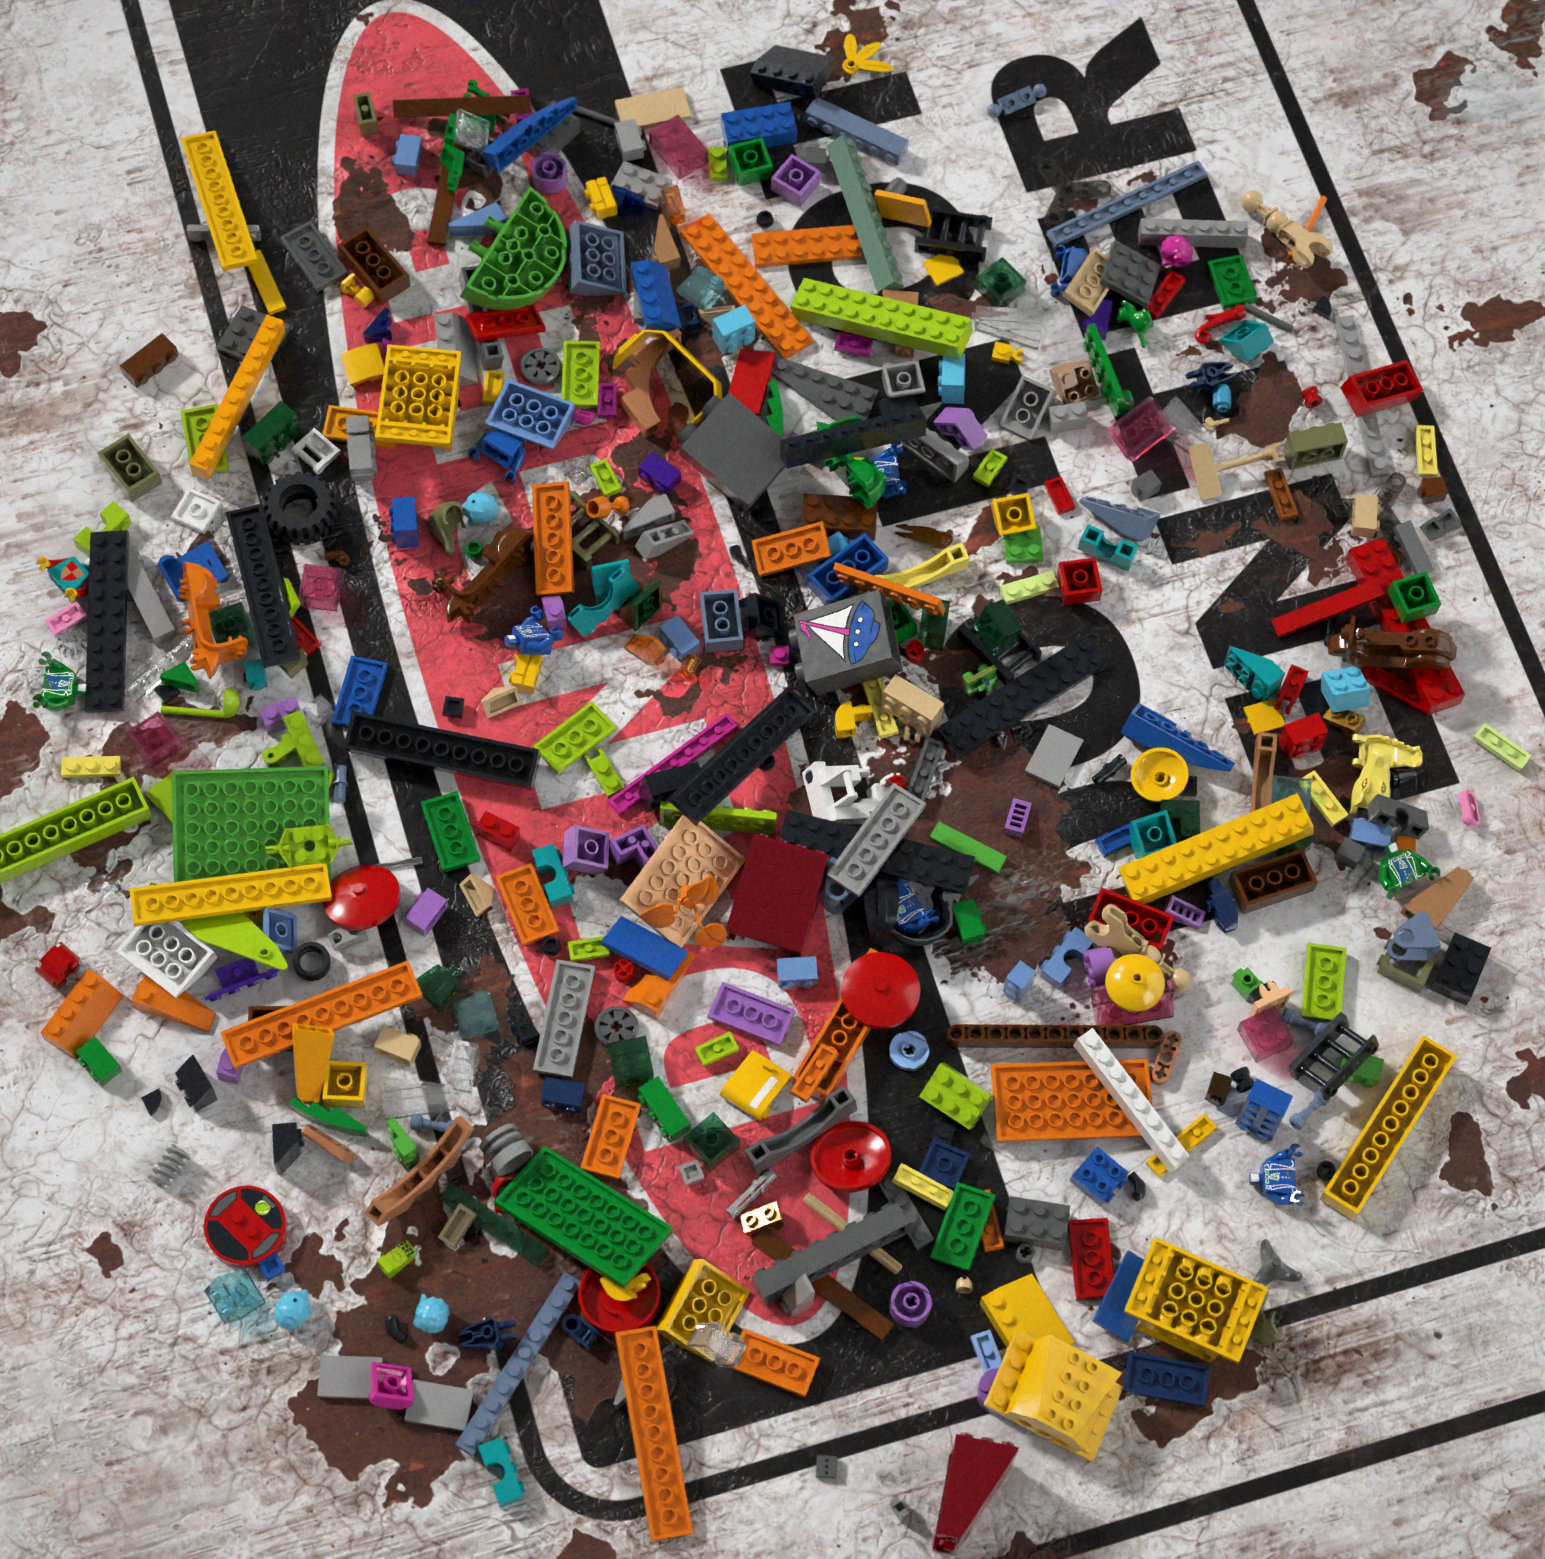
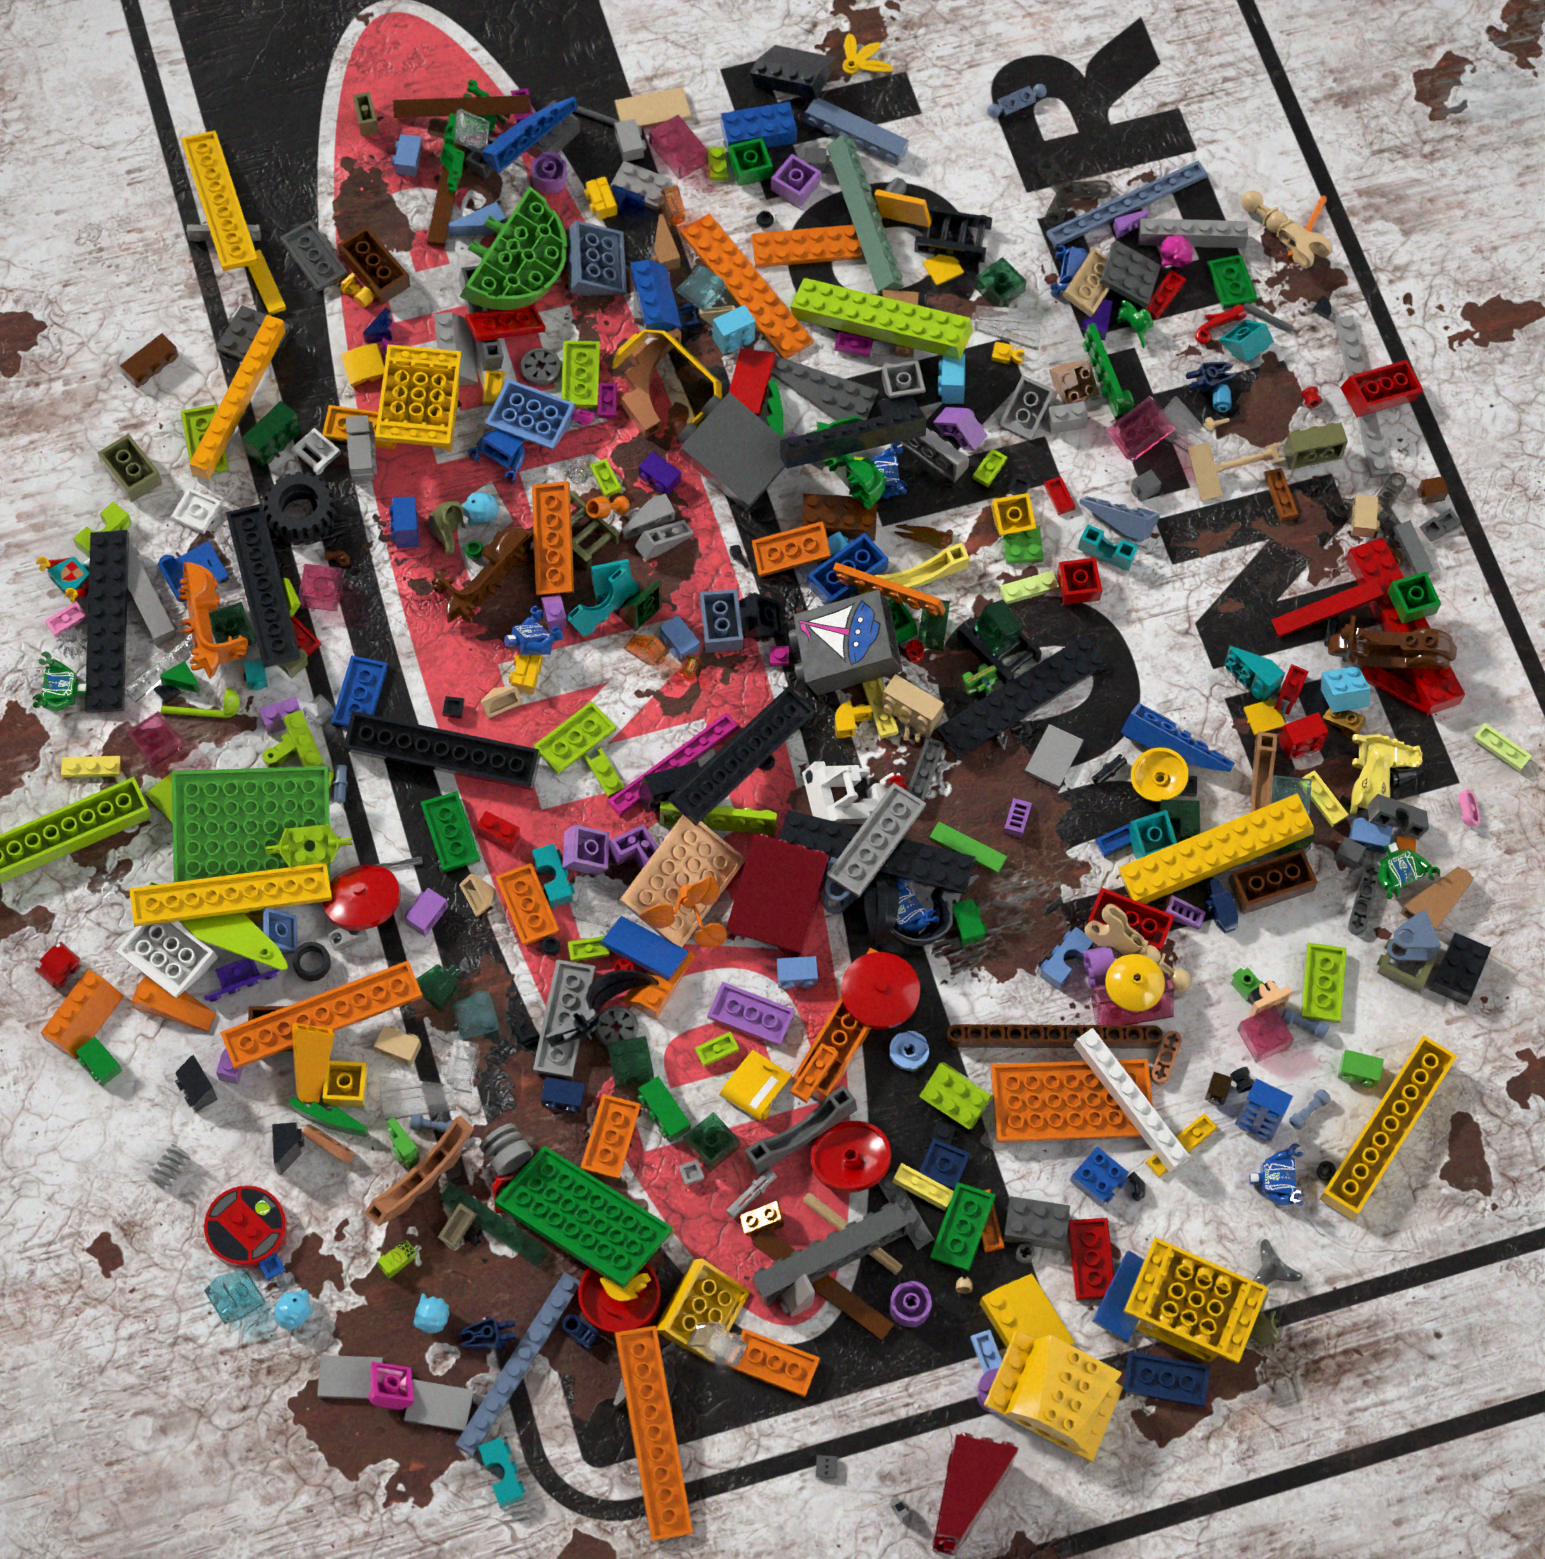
black tile [141,1089,162,1116] -> none
black arm [385,1314,408,1344] -> none
medium blue brick [1003,960,1036,1003] -> none
black fence [1288,1012,1379,1101] -> none
light yellow plate [1415,425,1438,477] -> none
none -> black piece [546,970,659,1047]
none -> medium lavender slope [1113,210,1149,238]
none -> dark grey beam [1348,864,1379,935]

